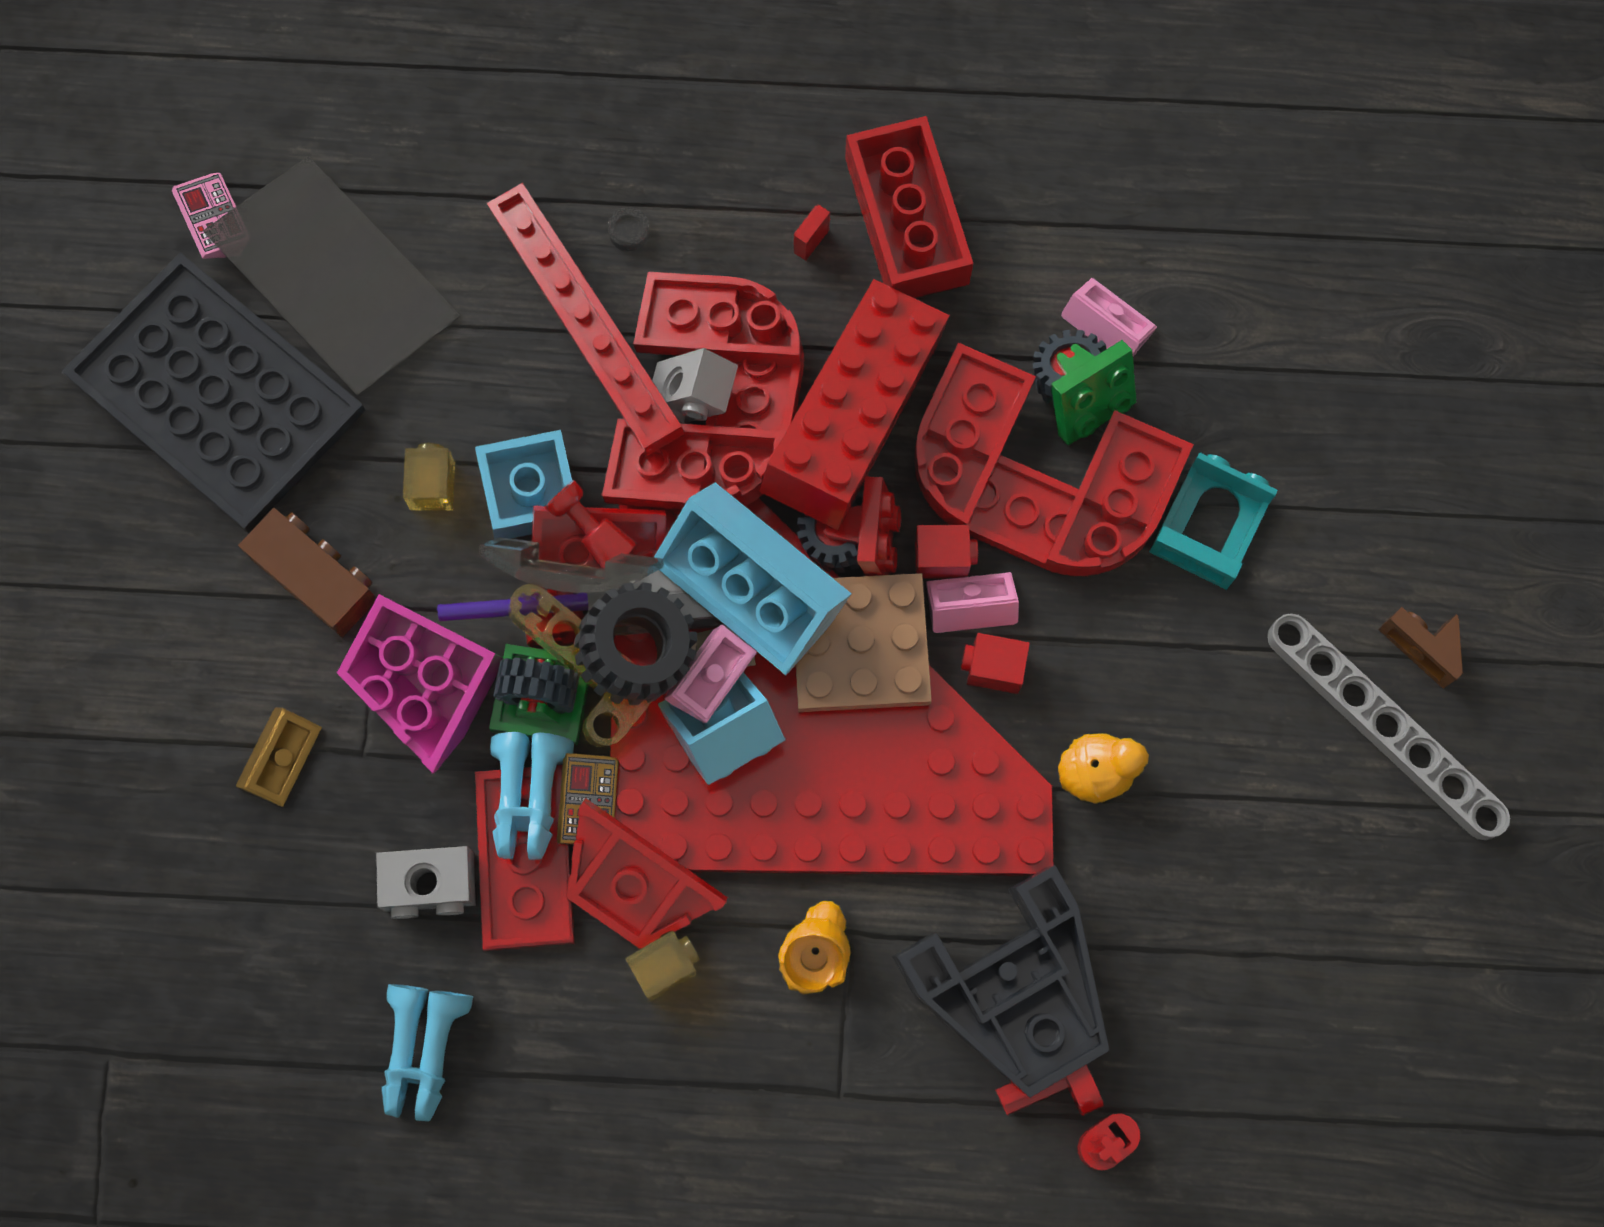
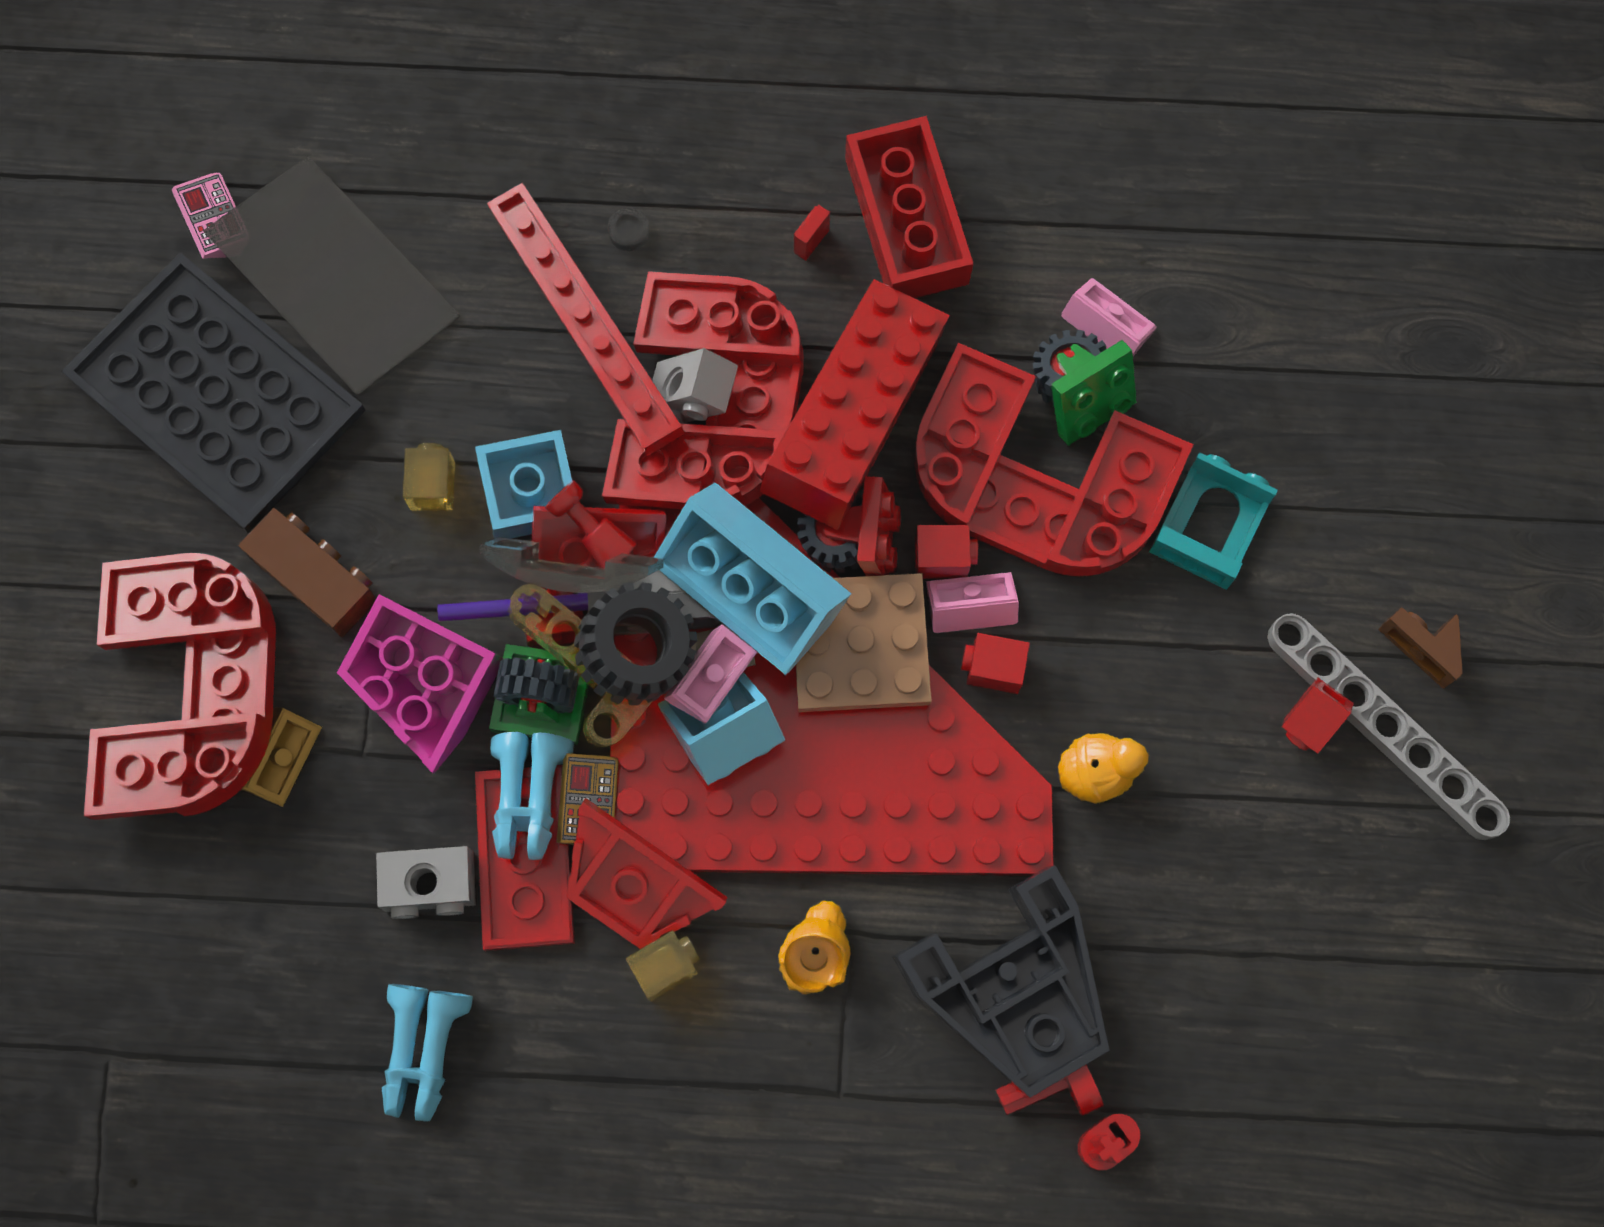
none -> plate [84,553,276,820]
none -> red brick [1282,677,1354,754]

